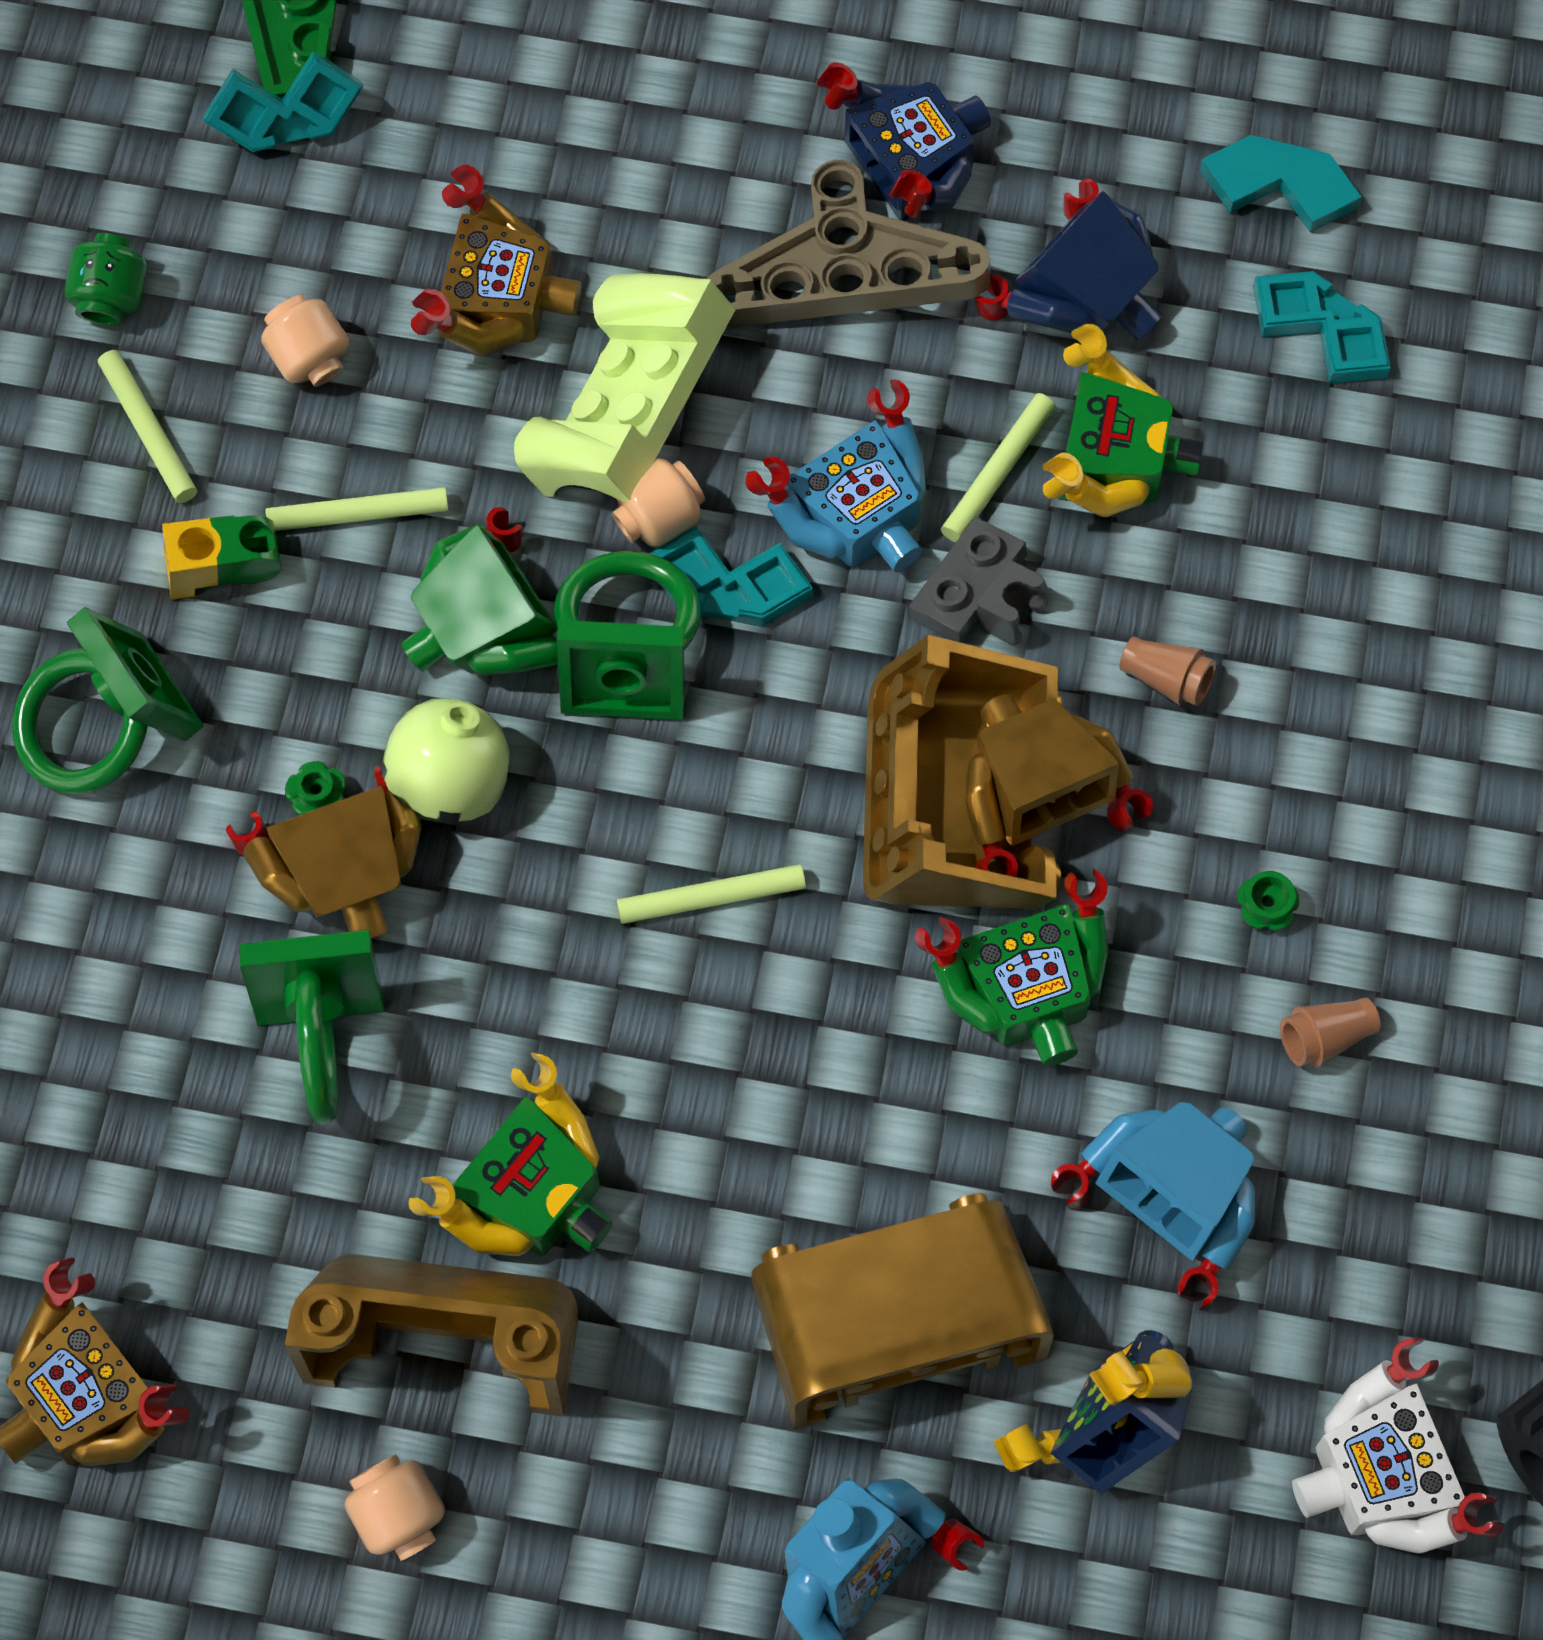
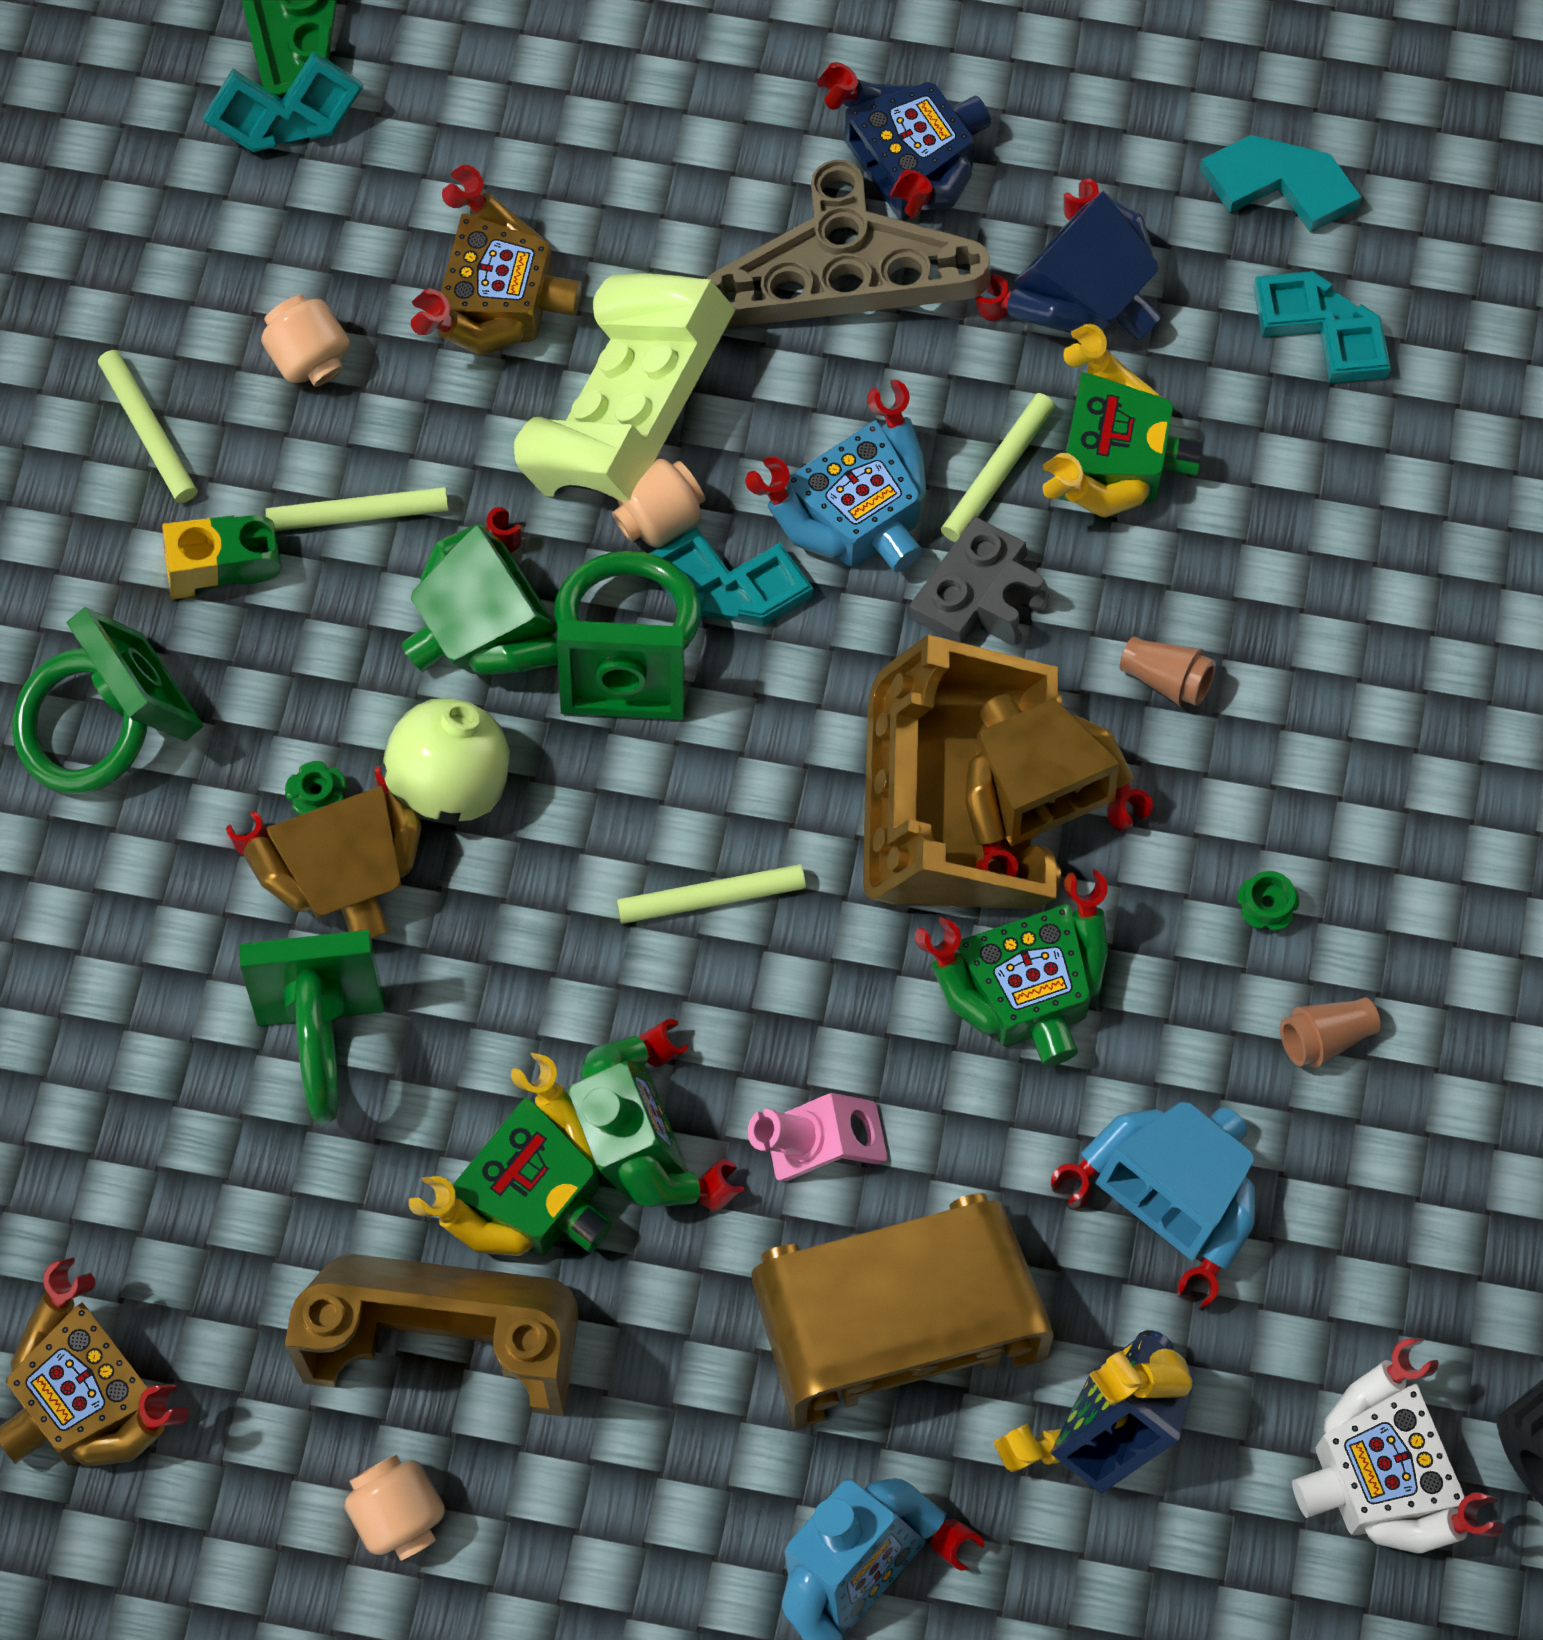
green head [64,233,147,325] -> none
none -> green torso [568,1019,745,1211]
none -> bright pink bracket [748,1093,887,1181]

